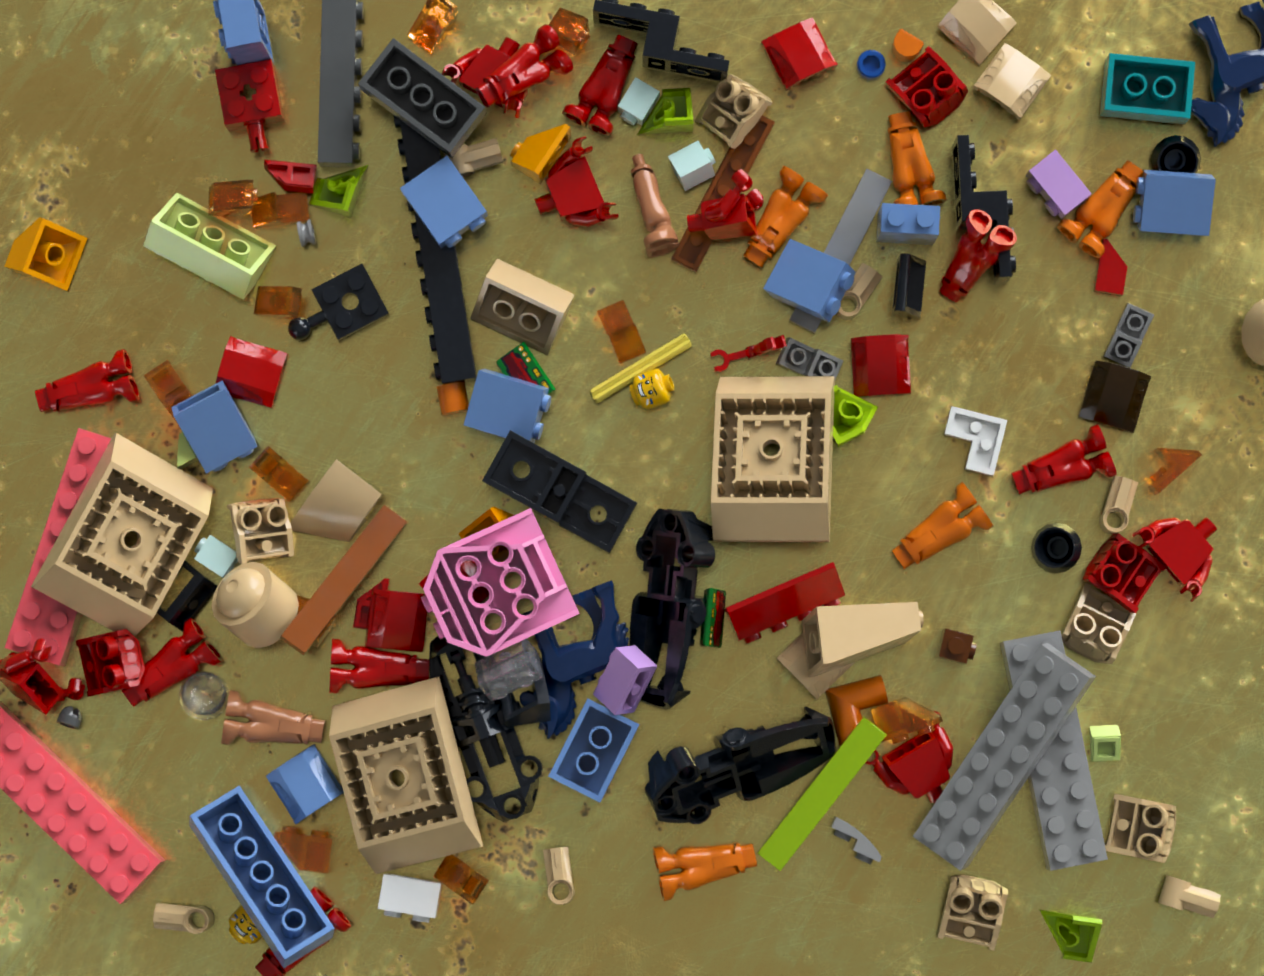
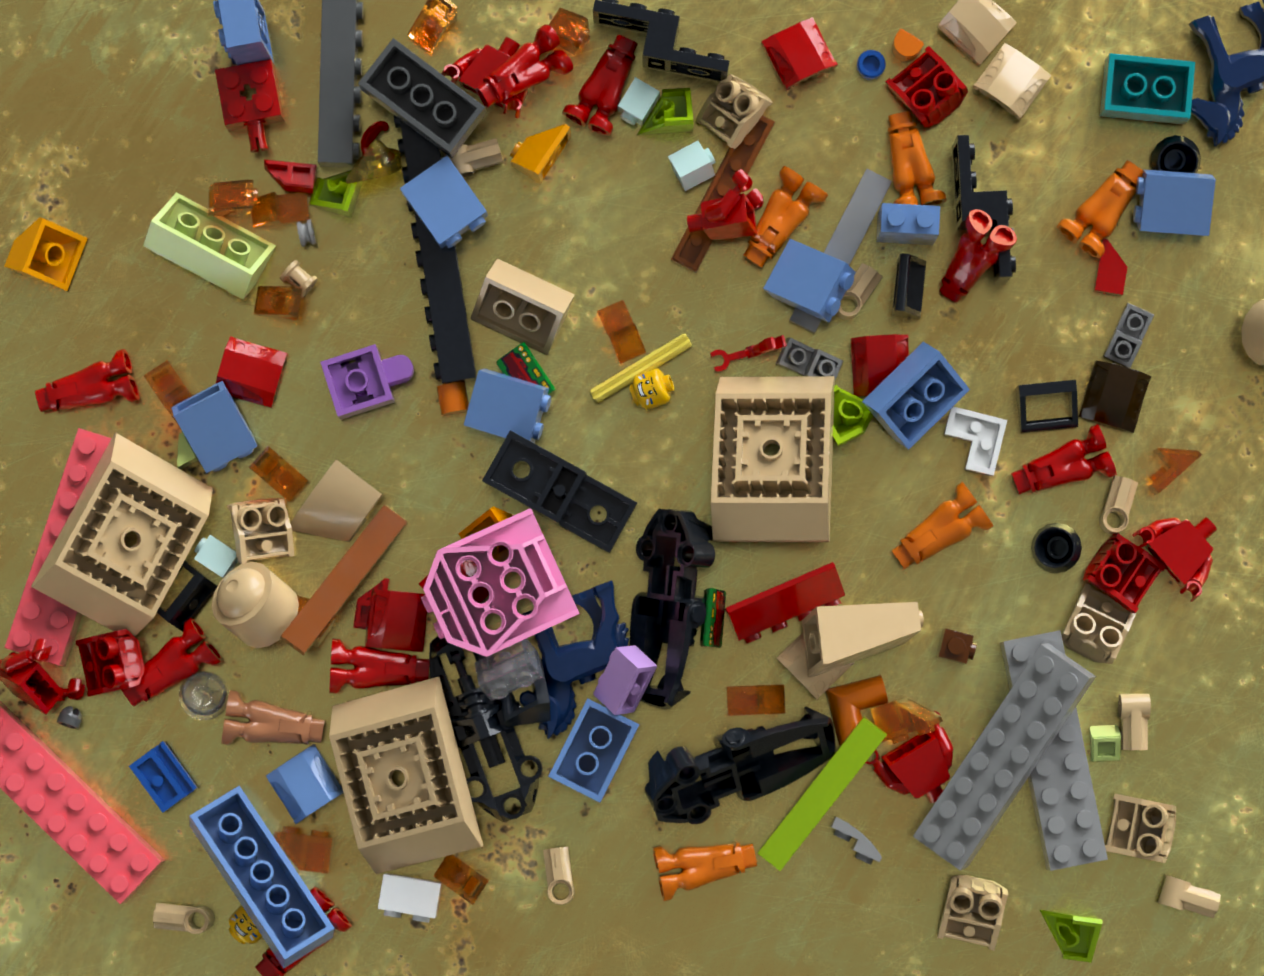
black plate [288,264,389,341] -> none
red torso [534,137,619,227] -> none
nougat piece [631,154,679,257] -> none
lavender brick [1026,149,1092,220] -> none
none -> blue plate [129,741,198,813]
none -> tan bush [280,260,318,298]
none -> medium lavender brick [320,344,414,420]
none -> clear yellow piece [346,121,402,184]
none -> clear orange slope [726,685,785,716]
none -> medium blue brick [862,341,970,450]
none -> black tile [1015,380,1078,433]
none -> tan piece [1118,694,1151,750]

